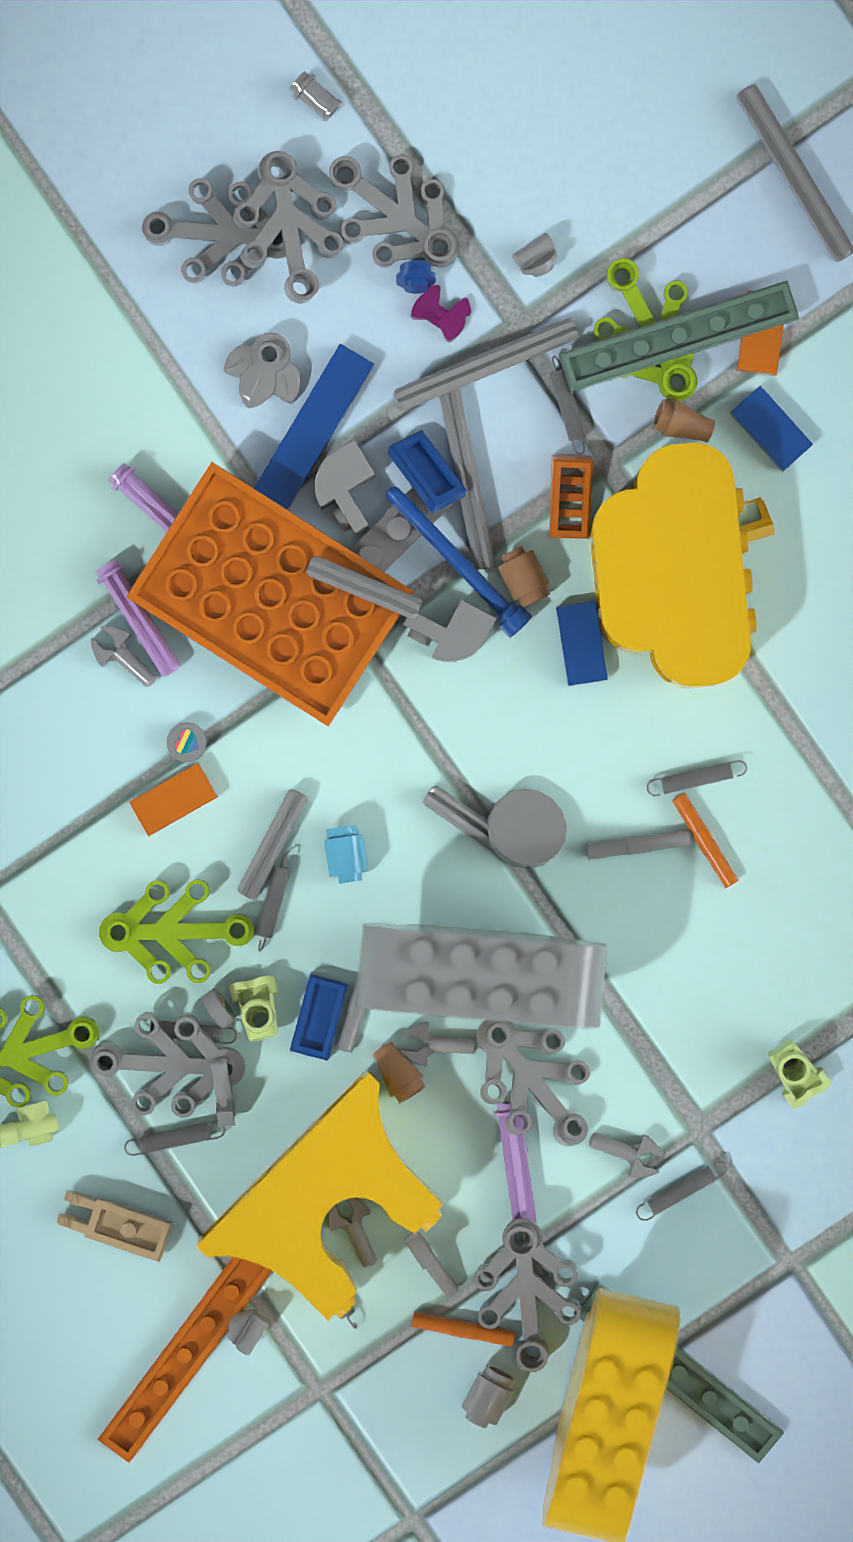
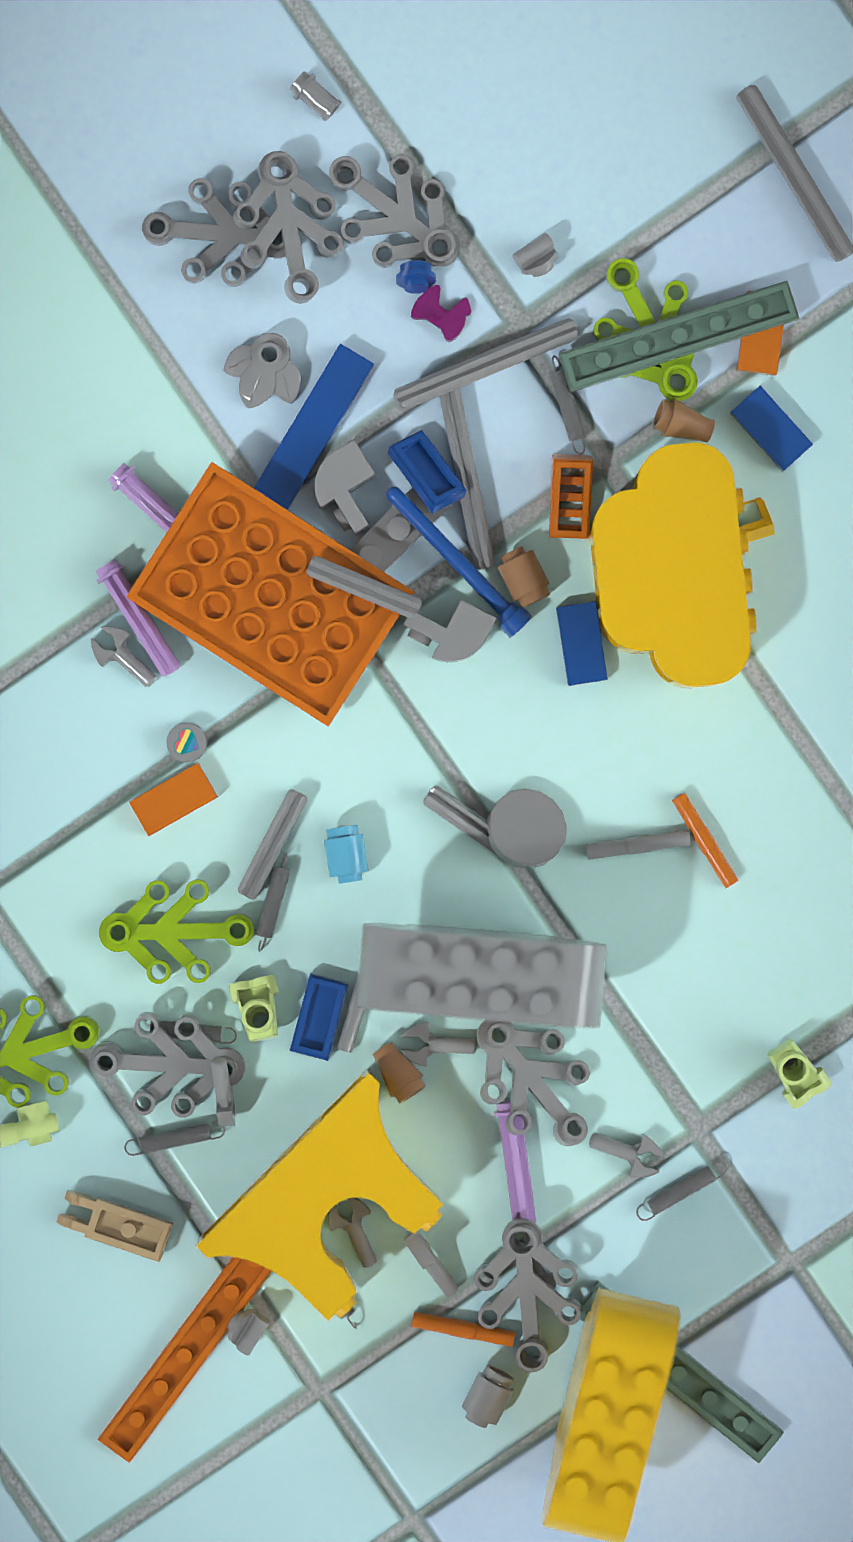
light grey tile [202,988,237,1029] -> none
light grey piece [647,760,747,796] -> none

